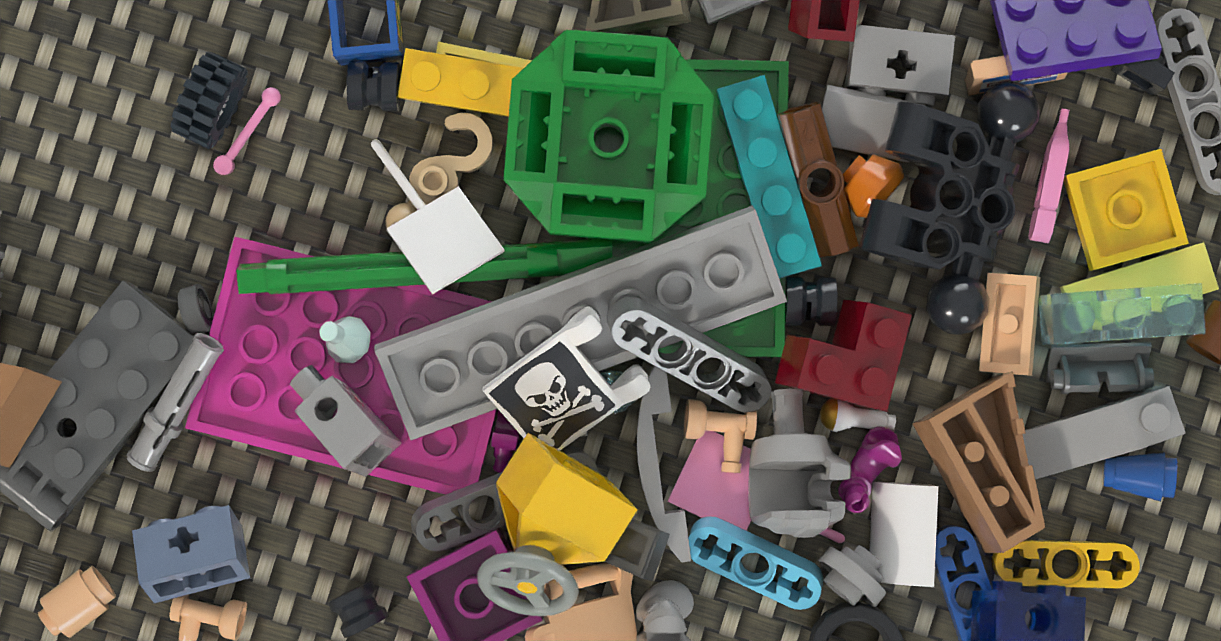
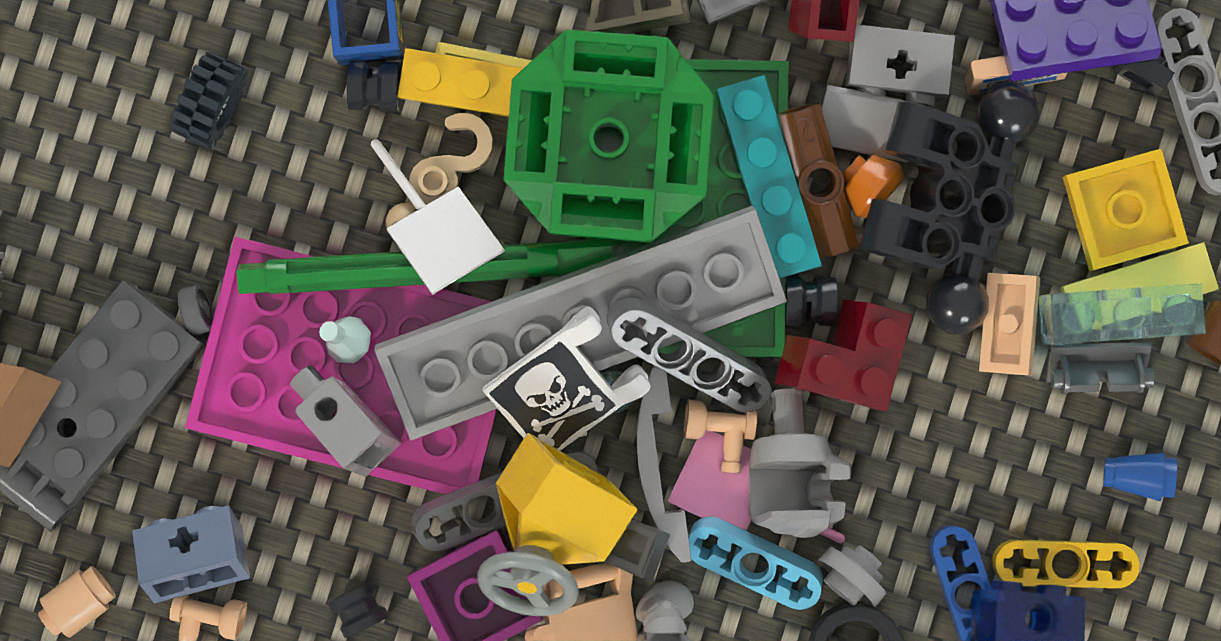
light grey pin [126,333,224,472] -> none
bright pink hinge [213,87,281,175] -> none
magenta piece [491,409,519,473] -> none
white piece [820,399,896,432] -> none
magenta piece [838,426,902,513] -> none
white brick [870,482,938,587] -> none
medium nougat wedge [912,371,1045,553] -> none
light grey slope [1023,386,1186,479] -> none
bright pink piece [1029,109,1070,243] -> none

